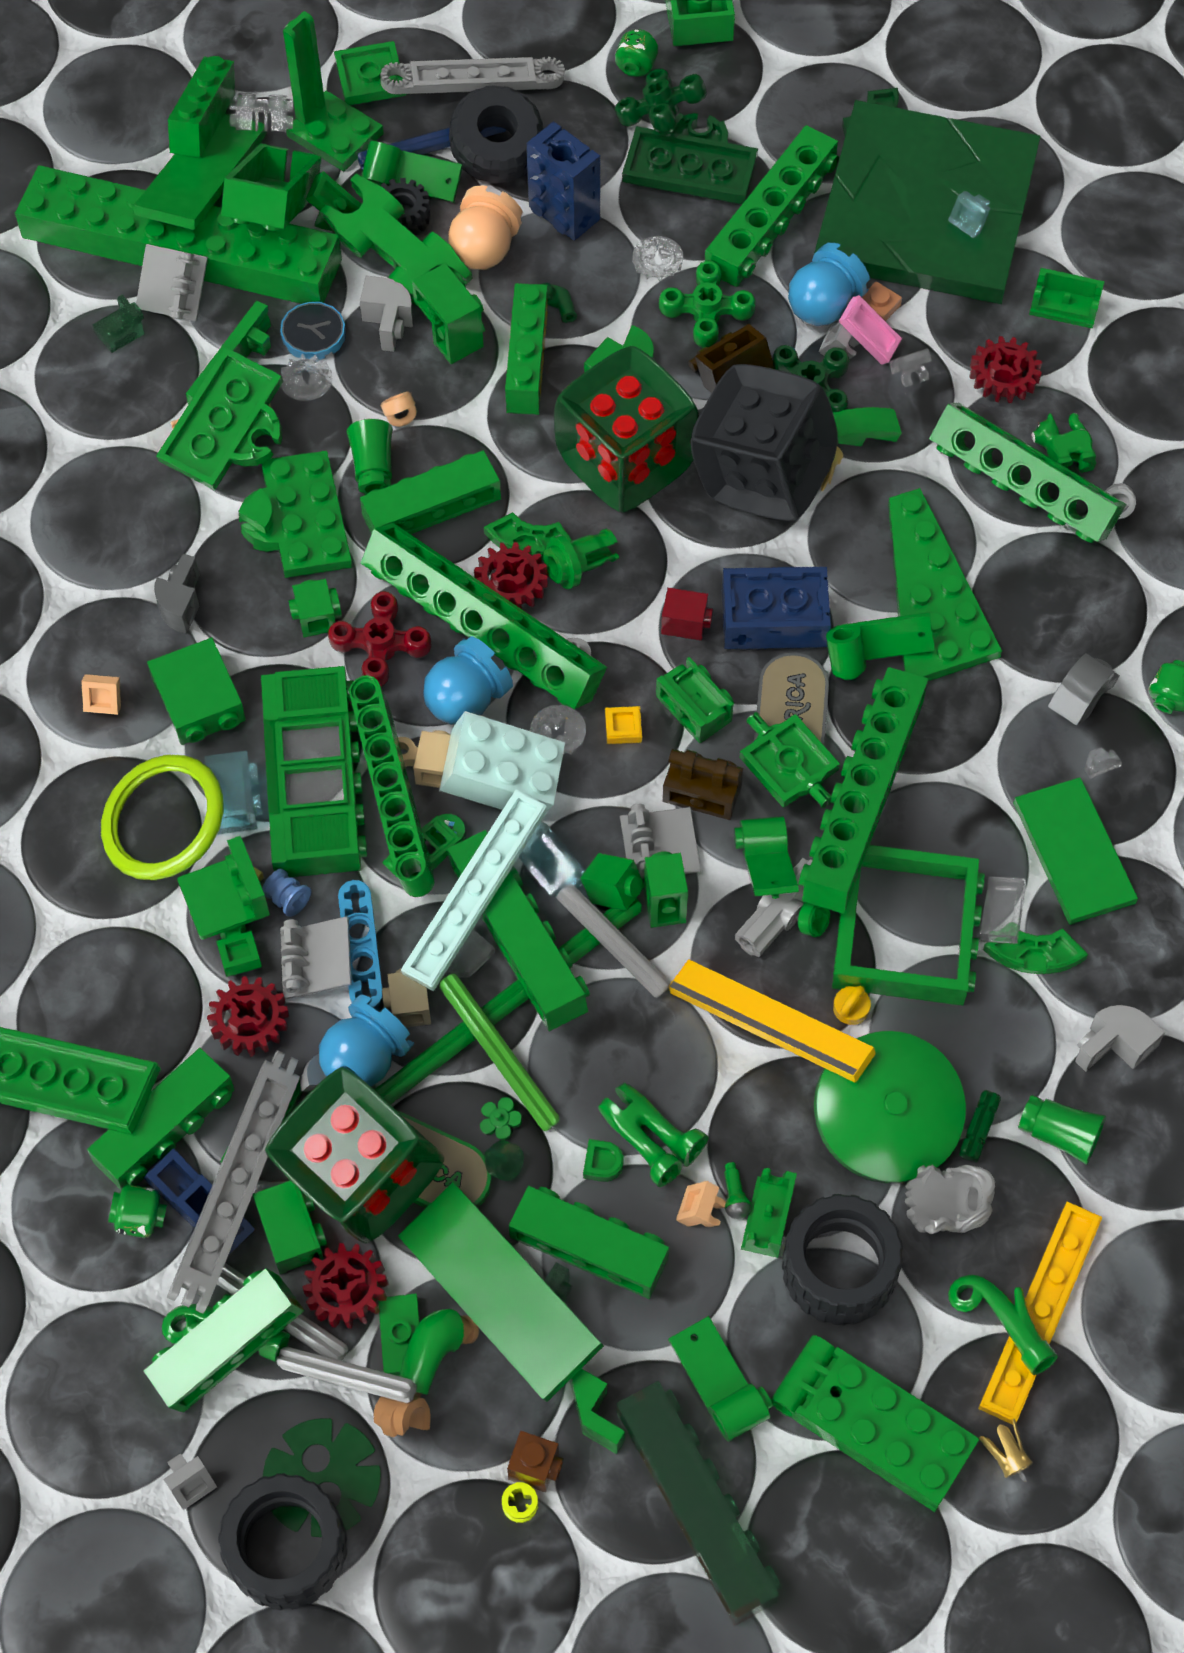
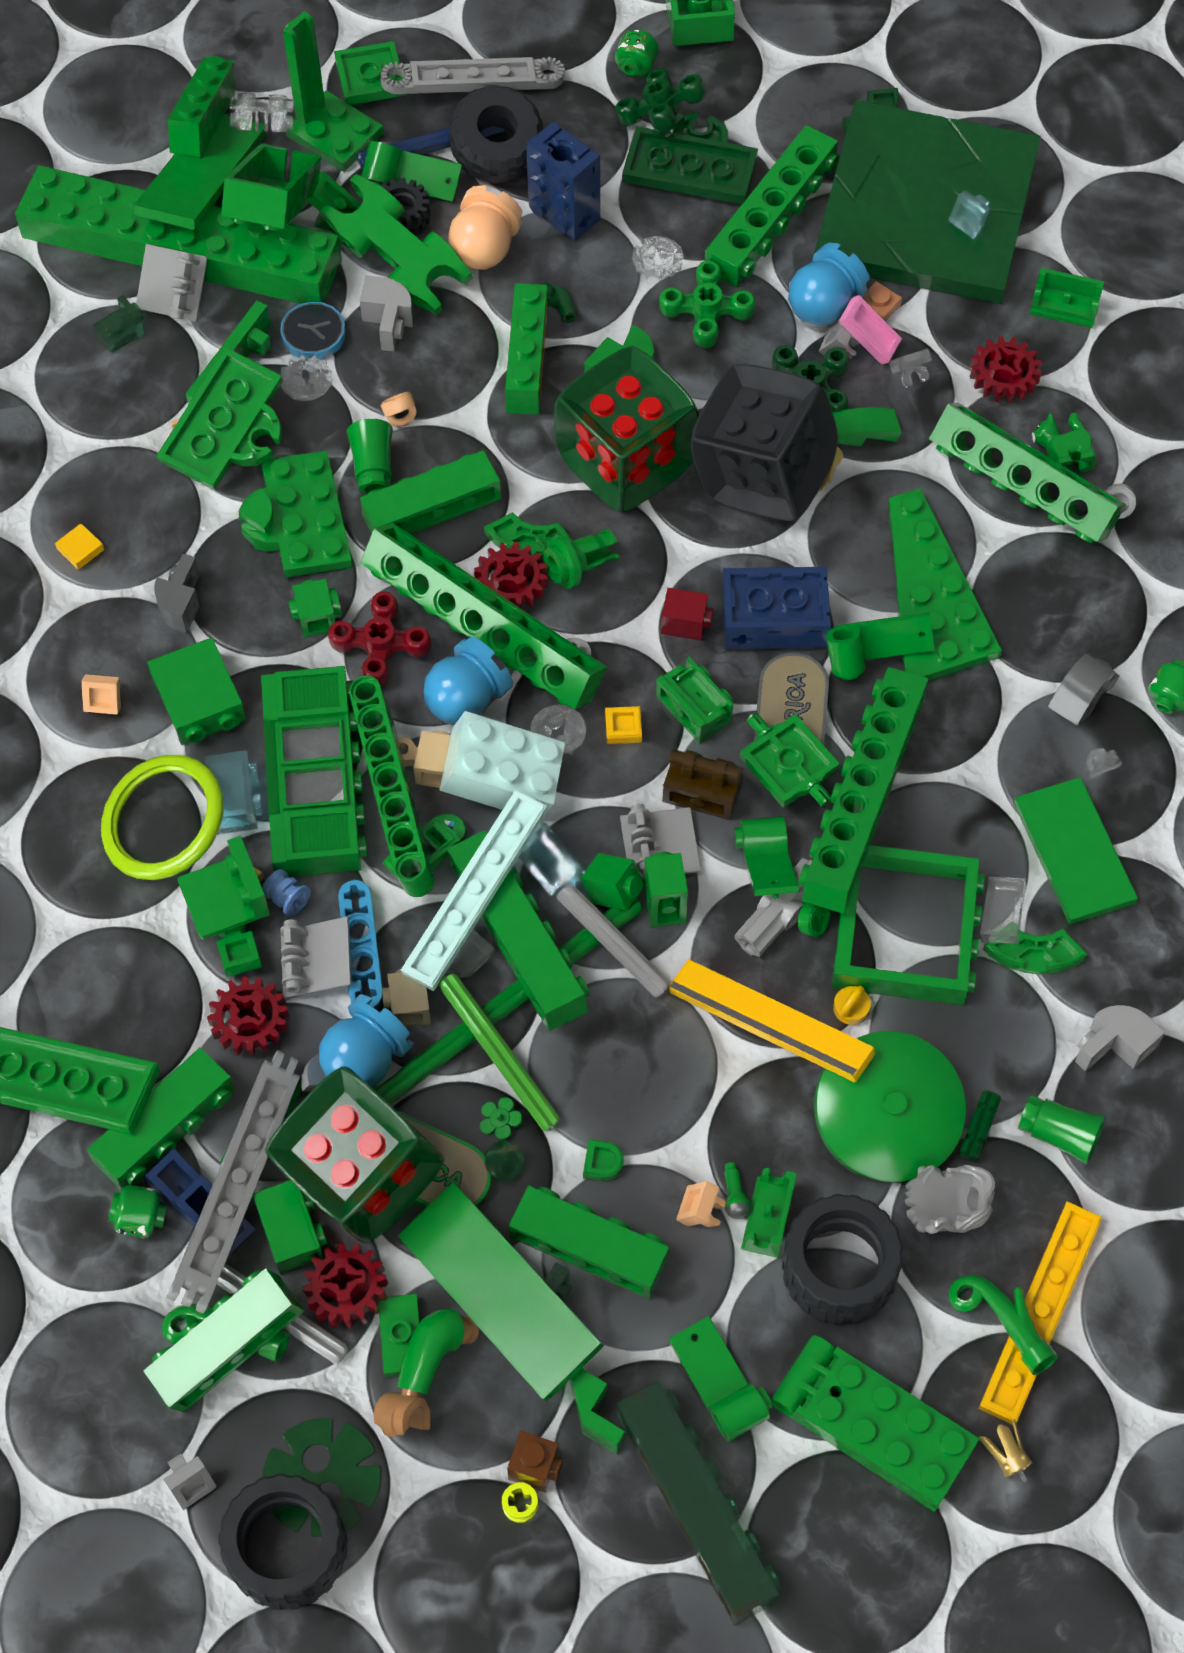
light grey axle [276,1347,417,1403] -> none
green brick [412,263,485,364] -> none
green piece [598,1082,709,1187] -> none
dark brown brick [688,324,775,393] -> none
none -> yellow tile [55,524,104,570]

